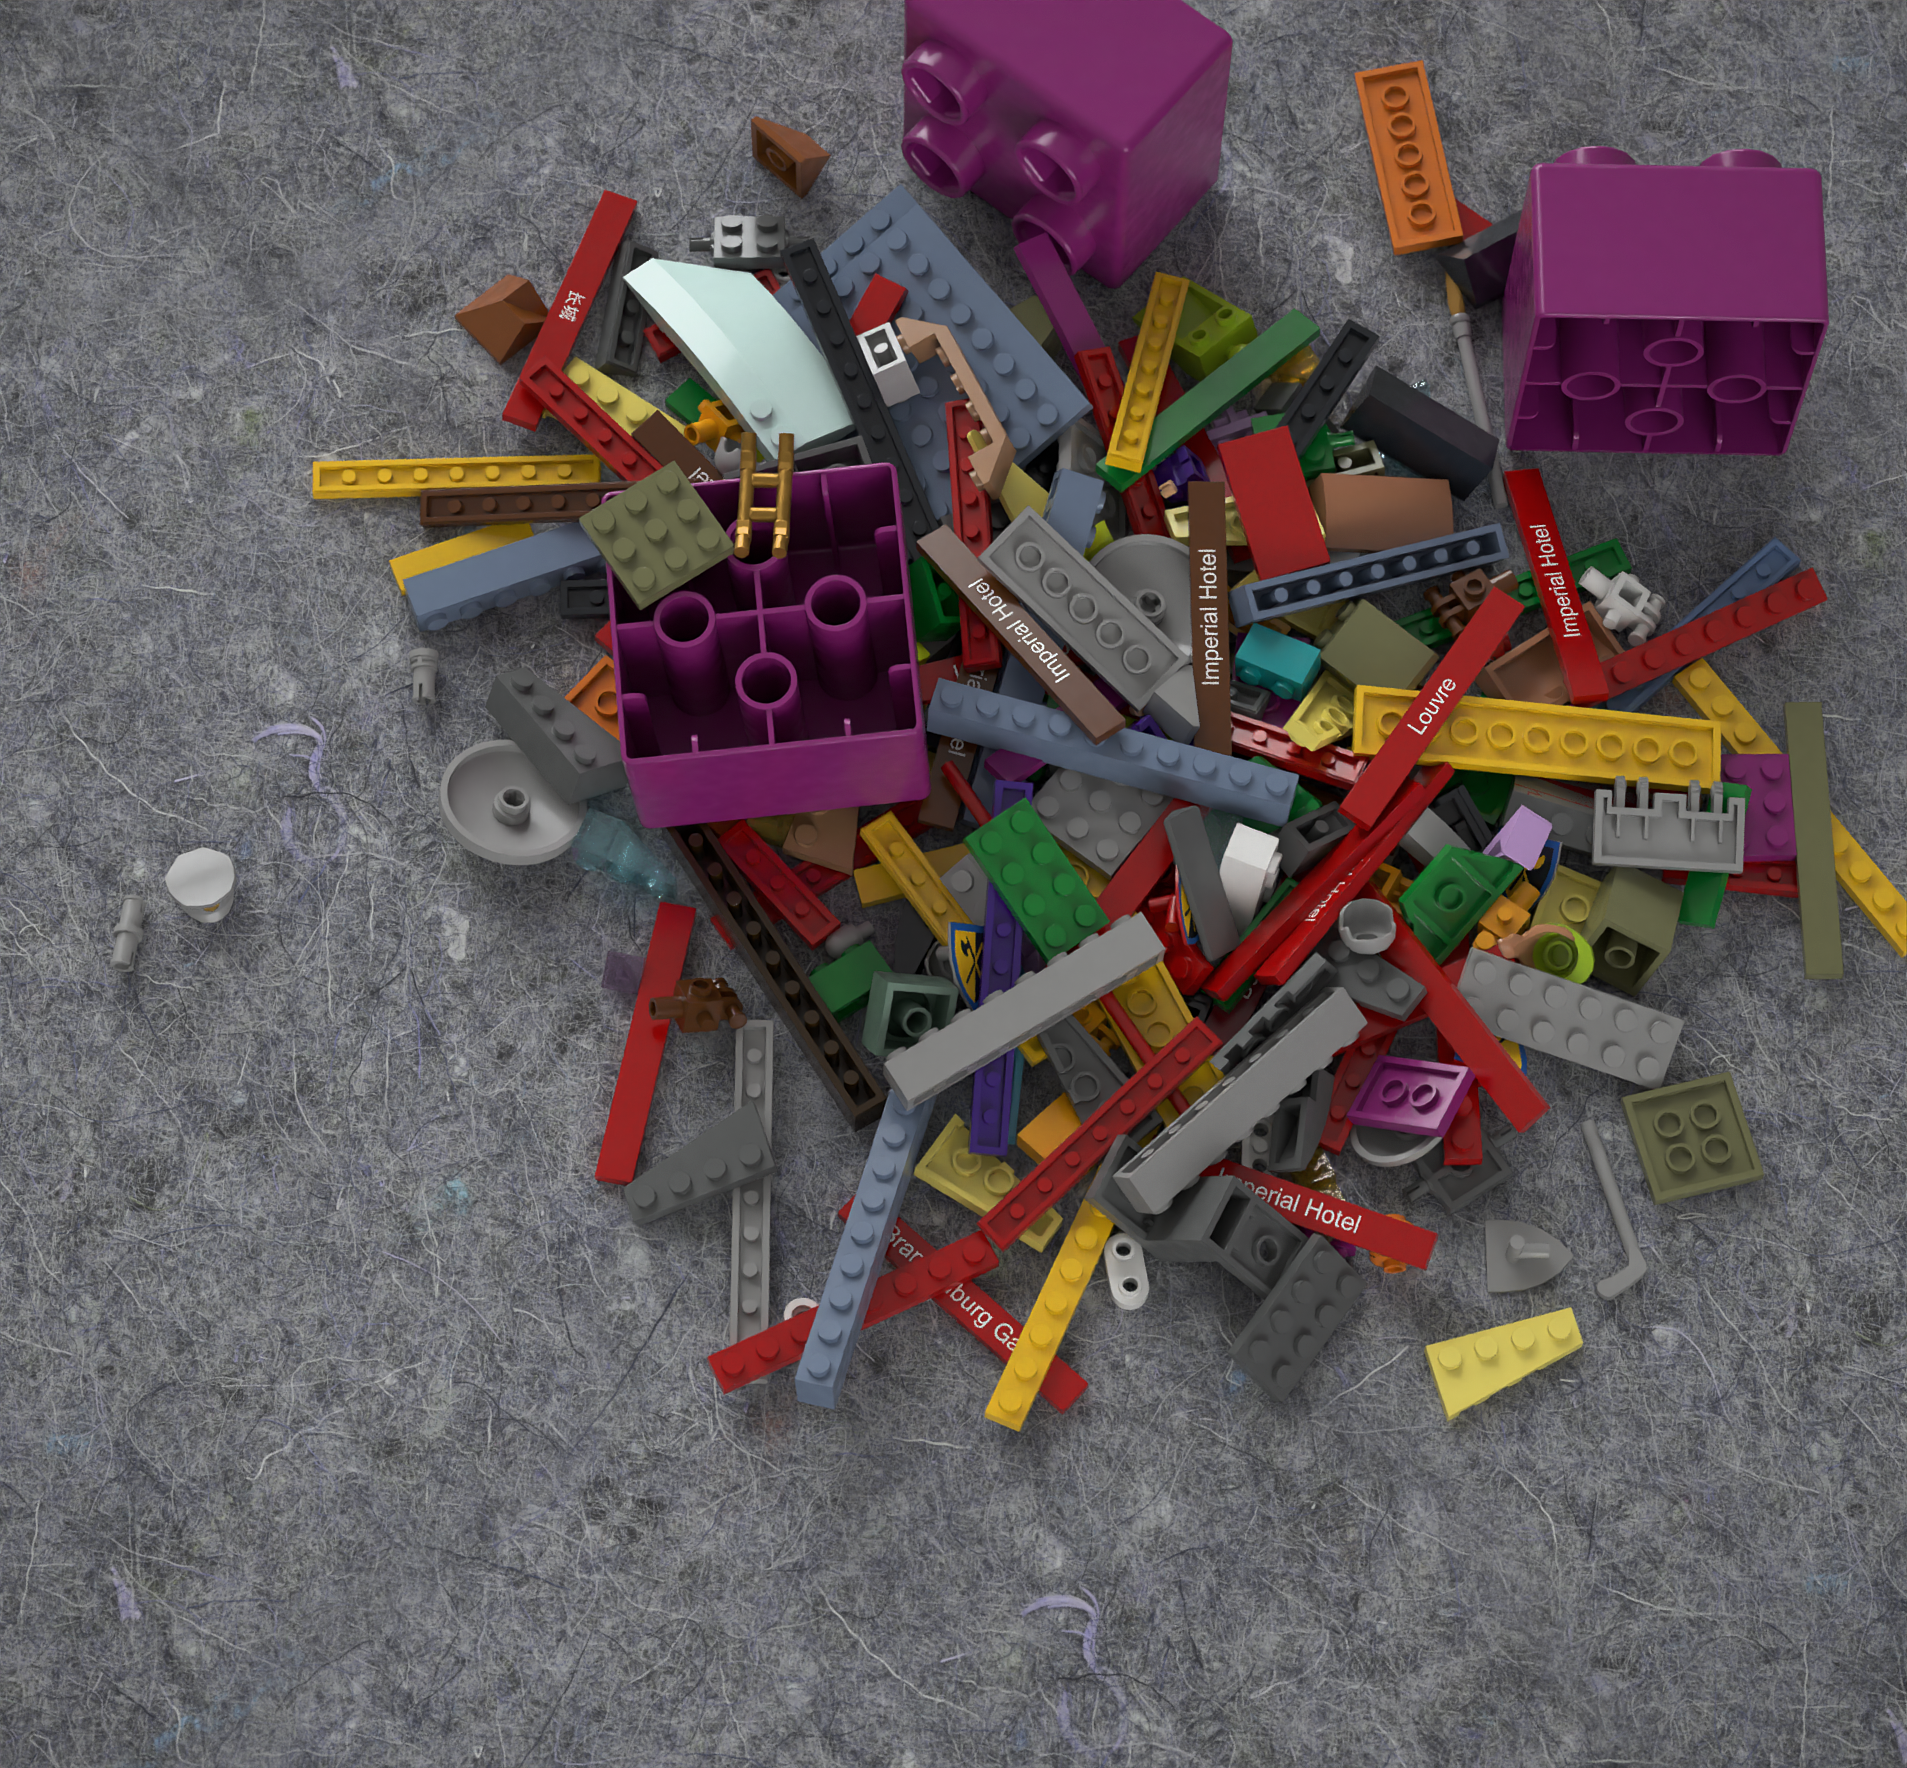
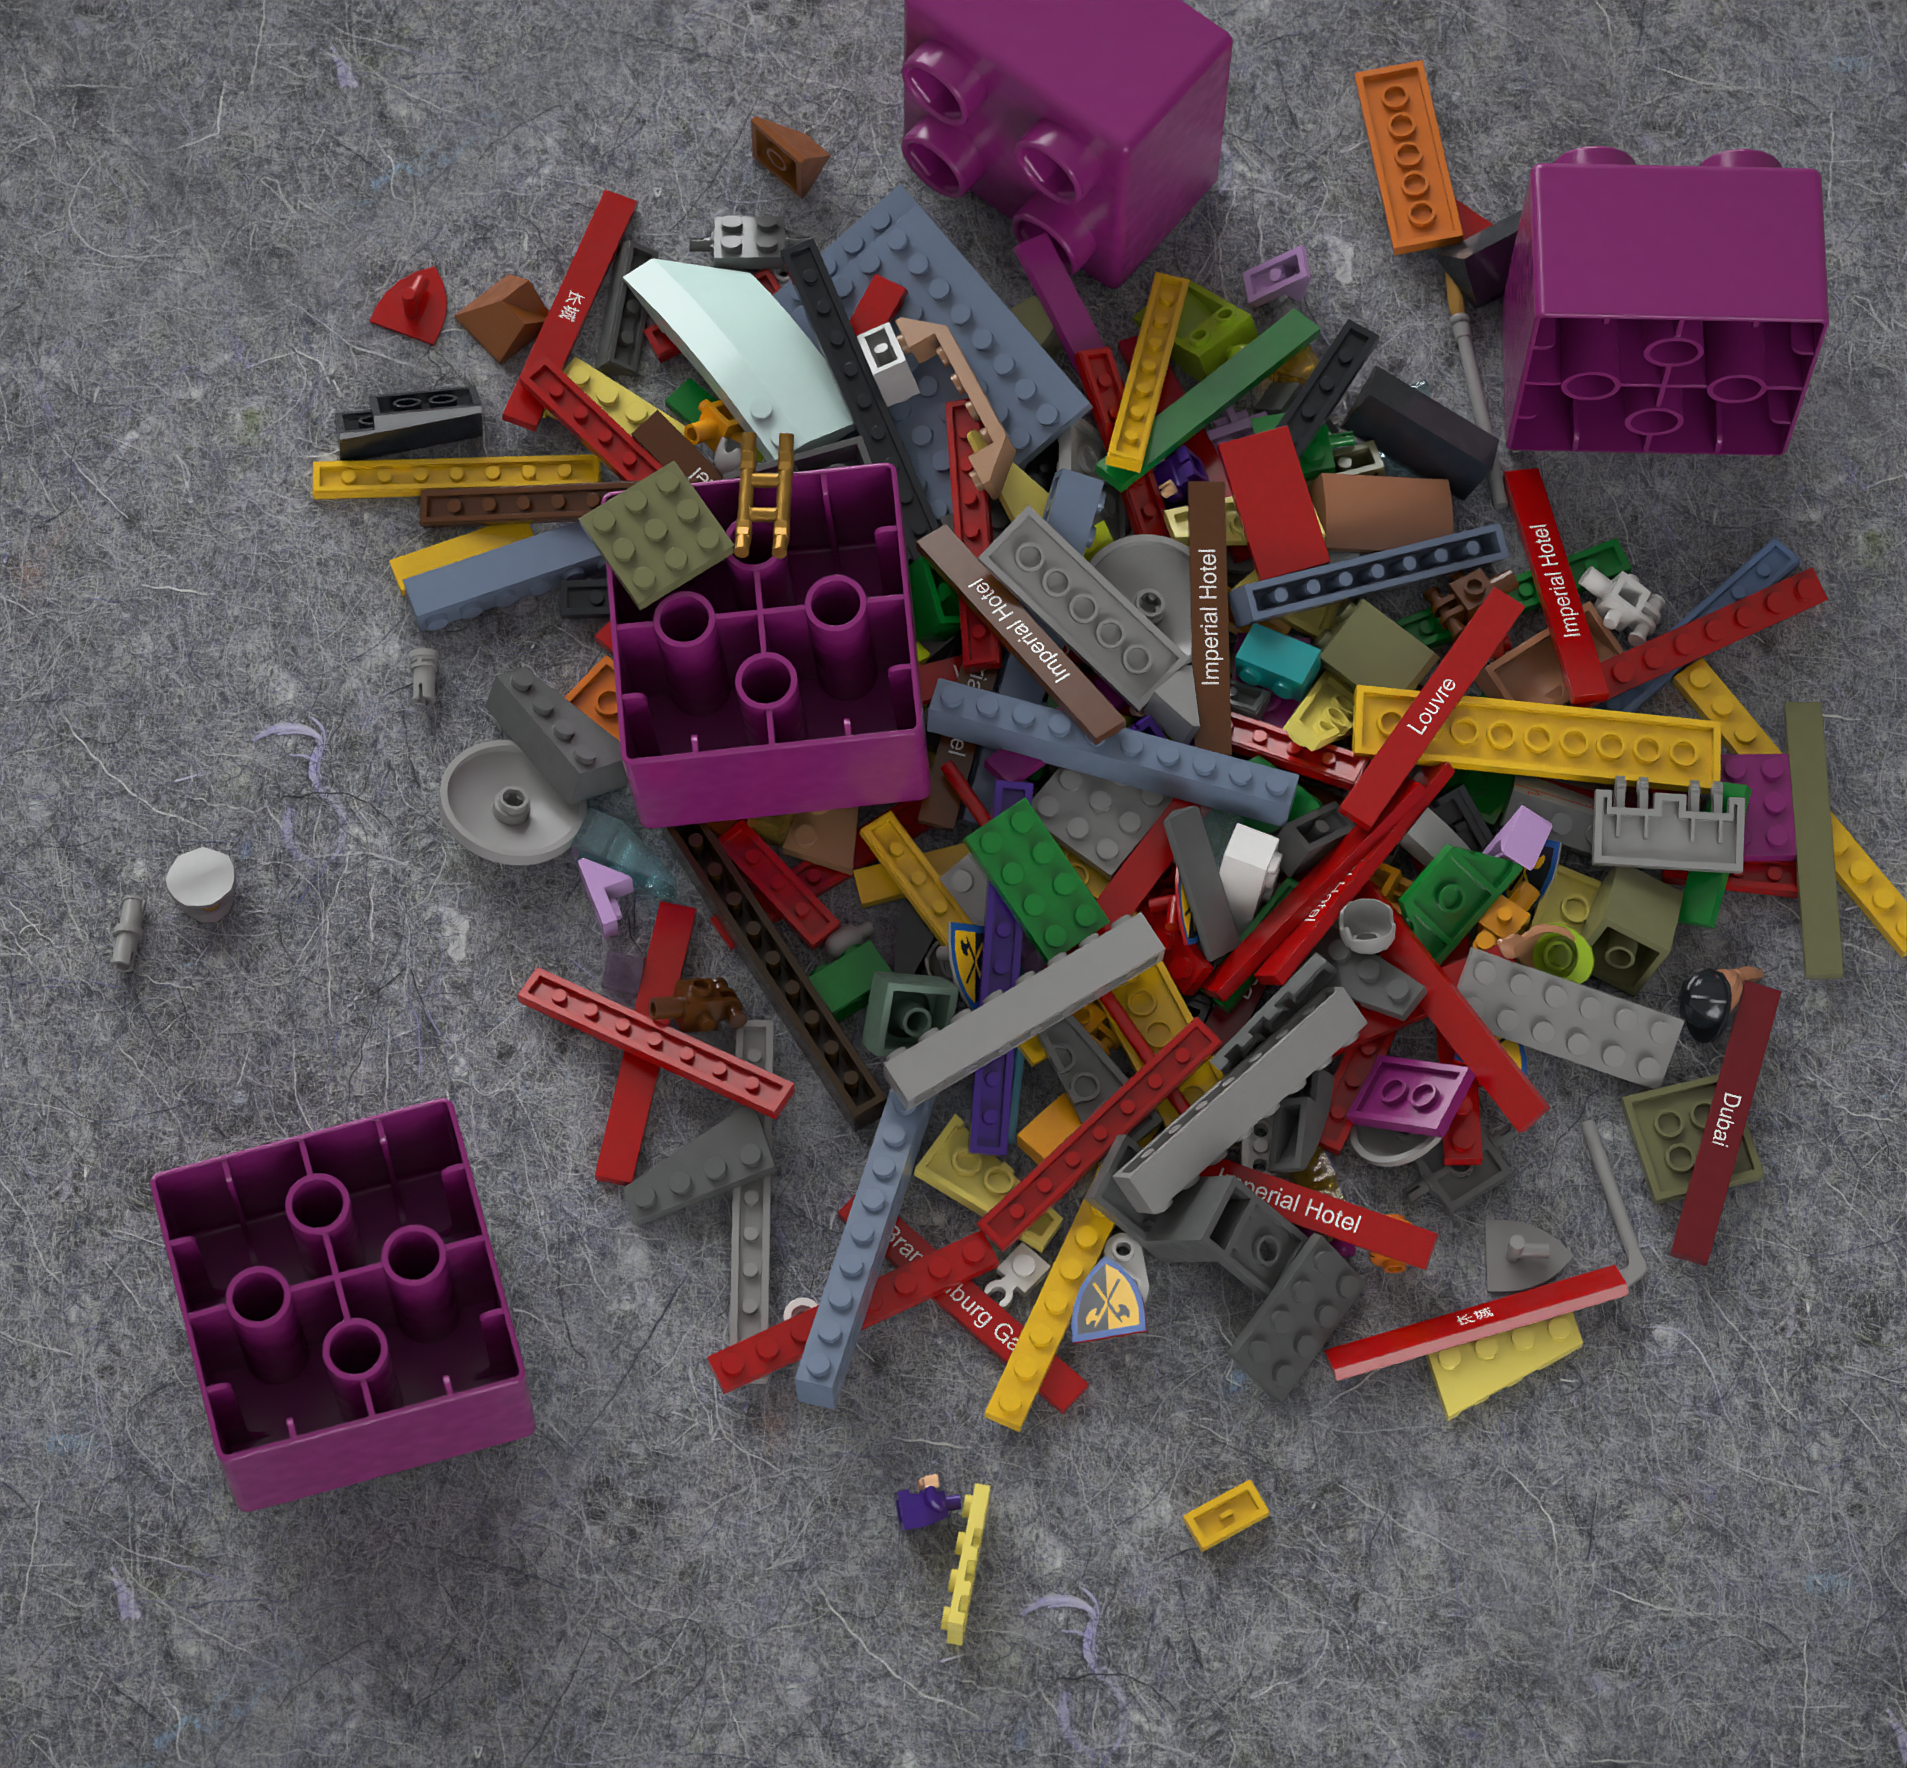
none -> magenta piece [150,1098,536,1512]
none -> black slope [335,385,482,461]
none -> red shield [369,266,447,346]
none -> plate [518,967,795,1120]
none -> lavender slope [577,858,634,939]
none -> dark purple piece [894,1474,962,1532]
none -> light yellow wing [941,1483,991,1646]
none -> white plate [984,1242,1051,1310]
none -> shield [1071,1256,1147,1344]
none -> yellow plate [1182,1479,1270,1552]
none -> lavender slope [1243,245,1311,308]
none -> red tile [1324,1265,1629,1381]
none -> dark red tile [1669,981,1782,1266]
none -> black piece [1677,966,1764,1043]

